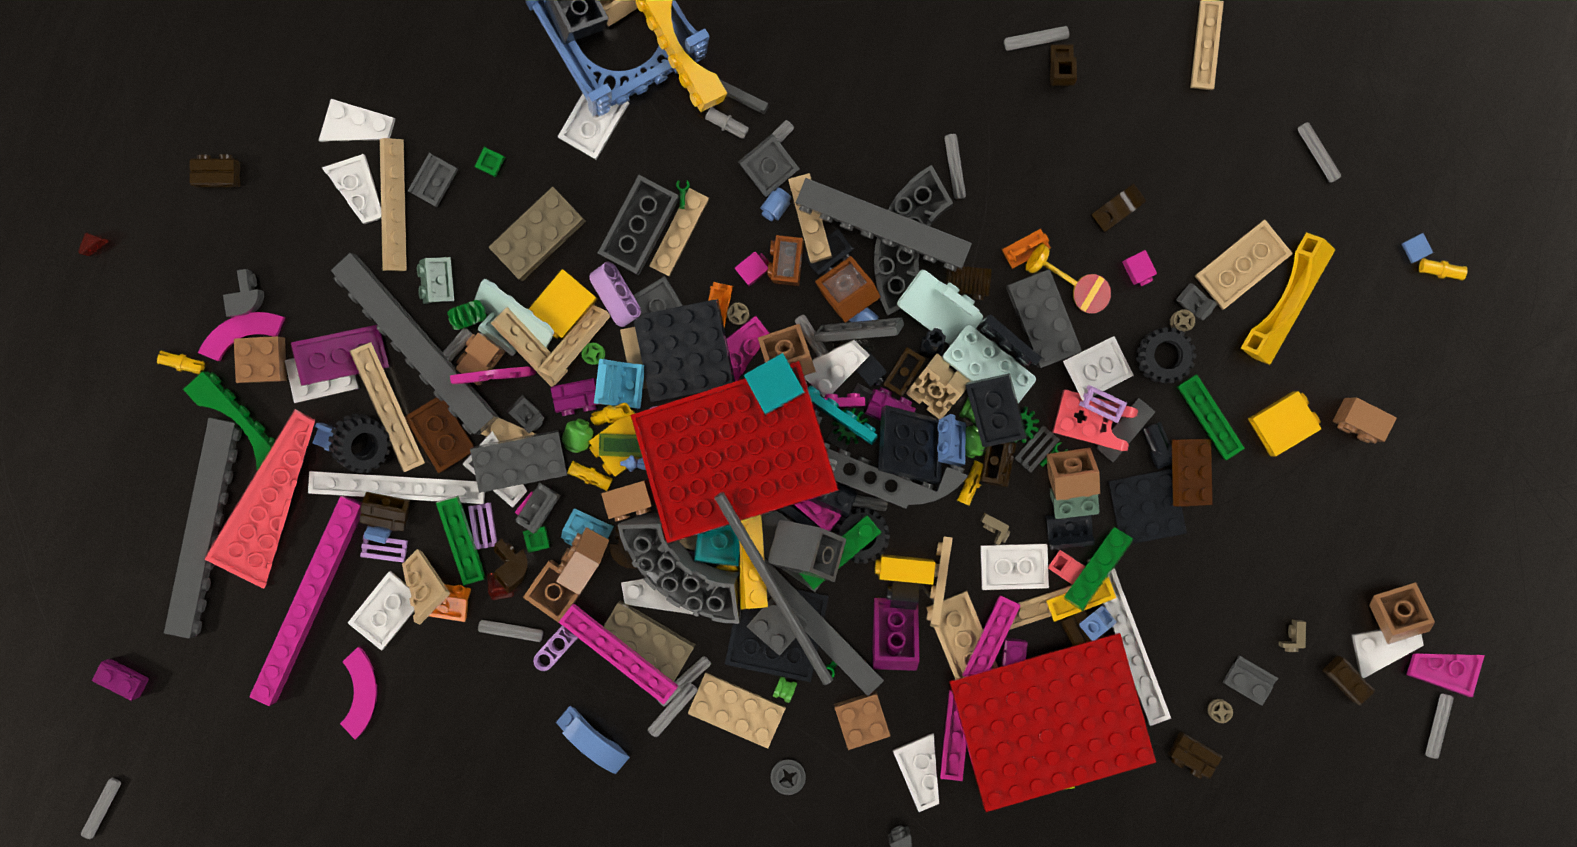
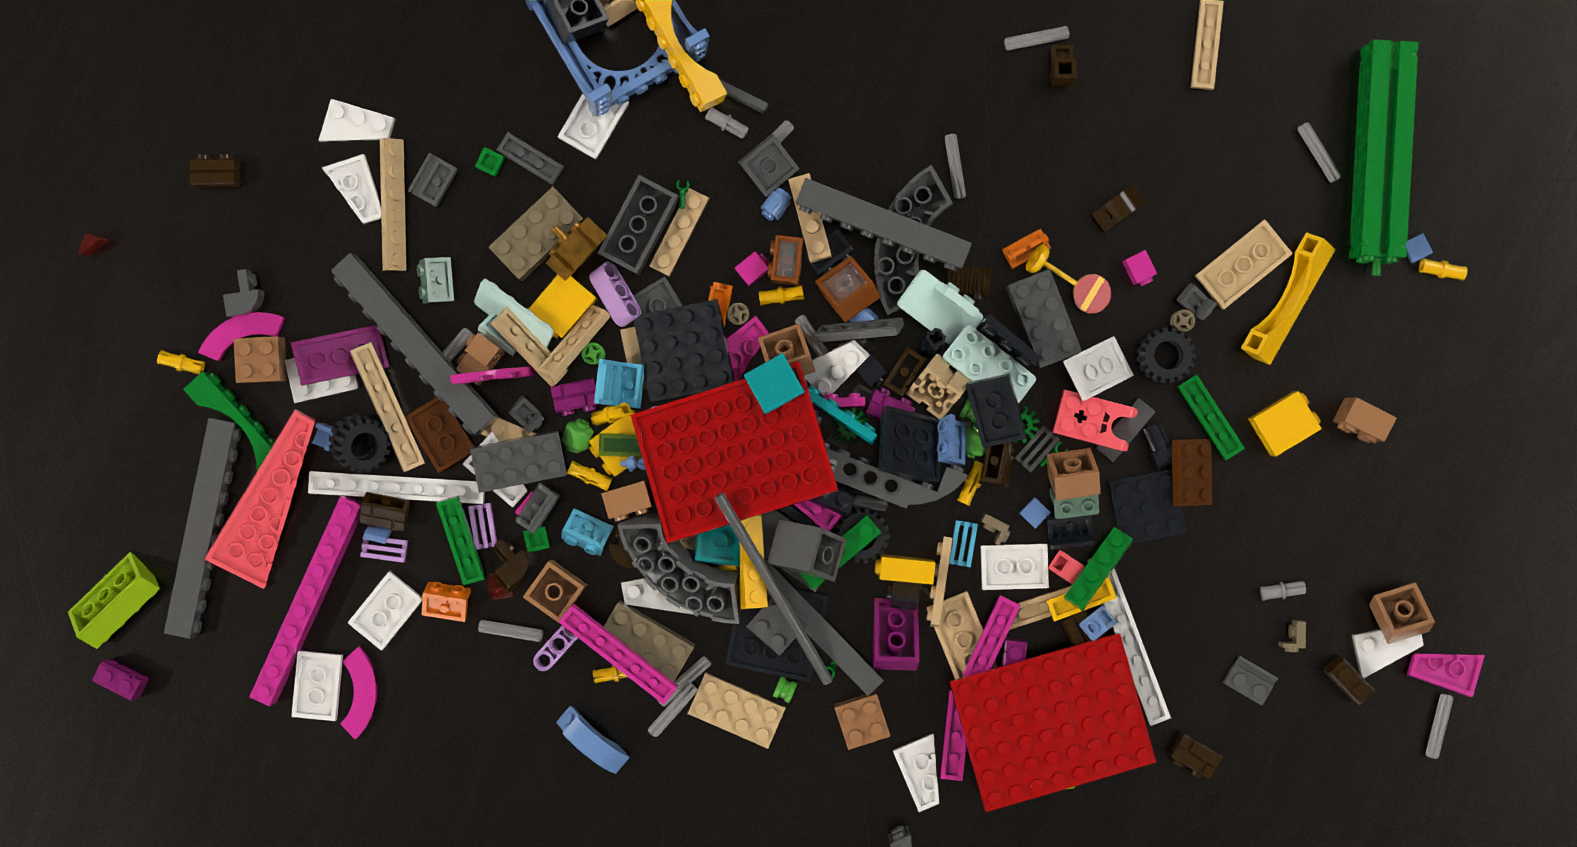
light grey axle [81,778,121,839] -> none
tan wing [402,549,451,625] -> none
green gear [447,300,486,330] -> none
medium nougat brick [556,527,609,594] -> none
dark grey gear [771,759,806,795] -> none
lavender tile [1079,385,1127,423] -> none
dark tan wheel [1208,699,1233,723] -> none
none -> lime slope [68,552,160,649]
none -> white plate [292,650,343,721]
none -> dark grey tile [496,132,564,185]
none -> pearl gold brick [546,217,608,281]
none -> yellow pin [593,665,628,684]
none -> yellow pin [759,285,804,305]
none -> medium azure tile [949,520,978,567]
none -> medium blue tile [1019,497,1051,528]
none -> light grey axle [1260,581,1306,601]
none -> green brick [1349,40,1419,276]

